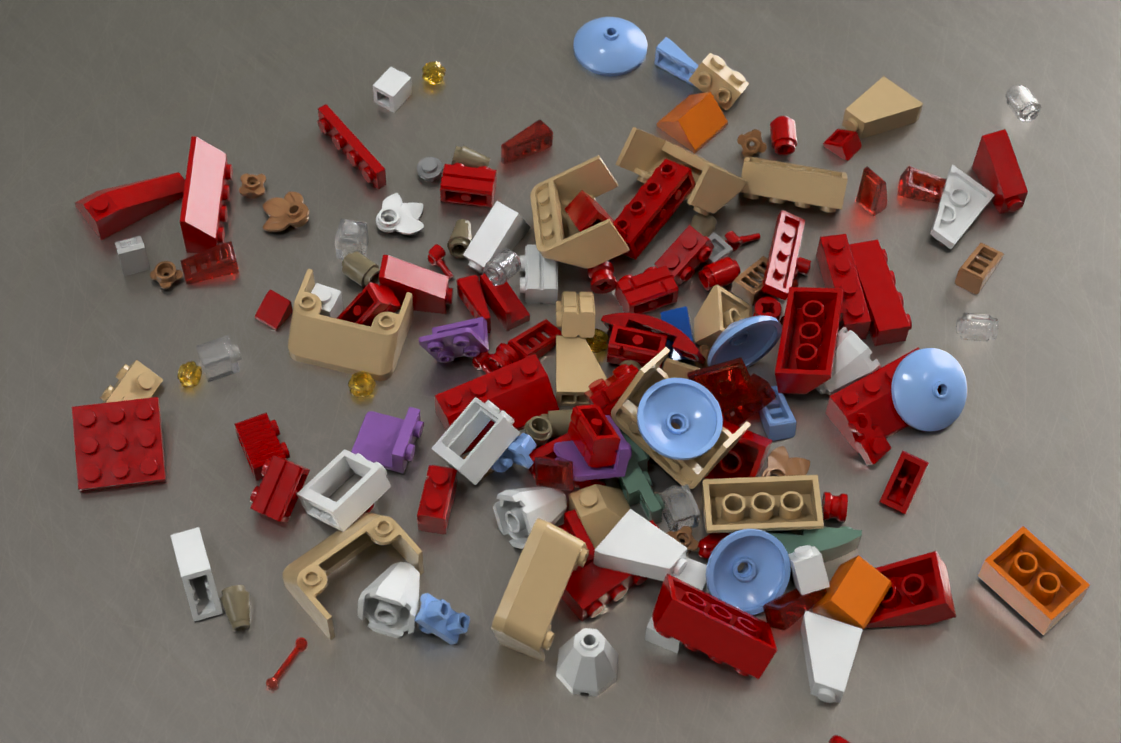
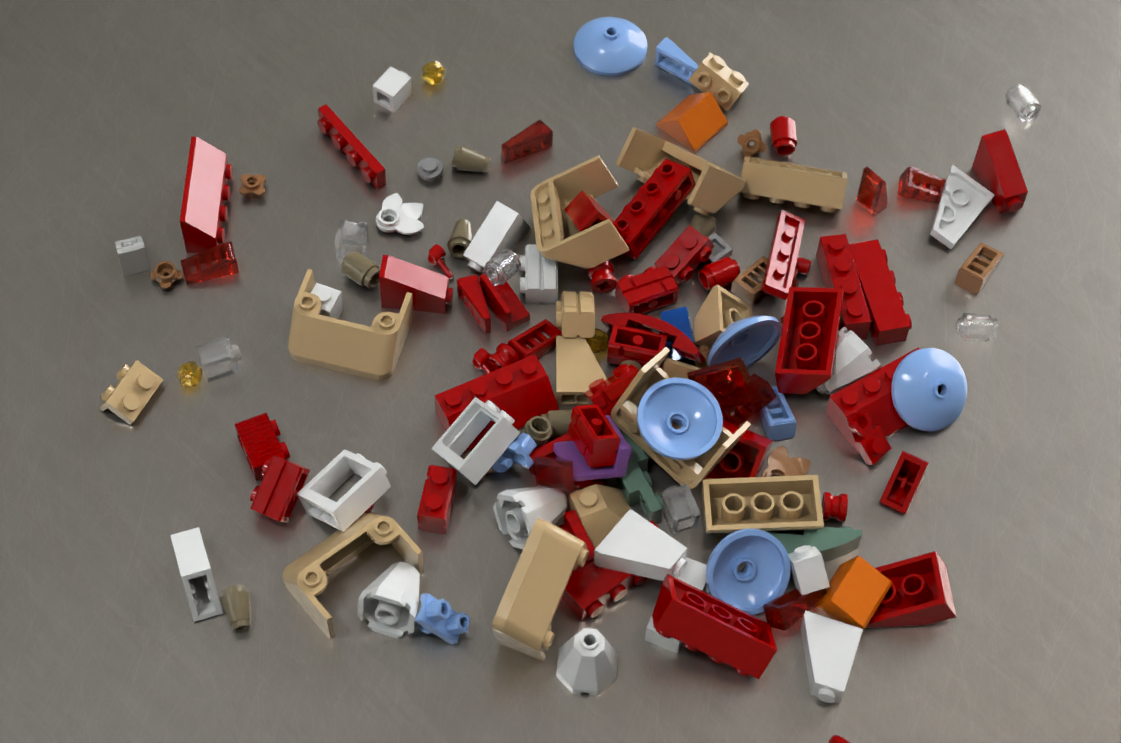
red plate [72,397,166,492] -> none
red wedge [75,172,185,241] -> none
red slope [254,290,293,331] -> none
medium nougat plate [263,191,309,232] -> none
clear red hinge [266,637,308,689] -> none
red brick [337,282,401,327] -> none
clear yellow plate [348,371,376,397] -> none
medium lavender bracket [351,407,424,474] -> none
medium lavender bracket [419,317,489,363] -> none
red brick [440,163,497,207] -> none
medium nougat plate [667,526,699,555] -> none
red arm [698,533,731,558] -> none
red hand [725,231,760,251] -> none
red wheel [753,297,782,321] -> none
red slope [823,129,862,161] -> none
tan slope [842,76,923,139] -> none
orange brick [978,526,1090,636] -> none

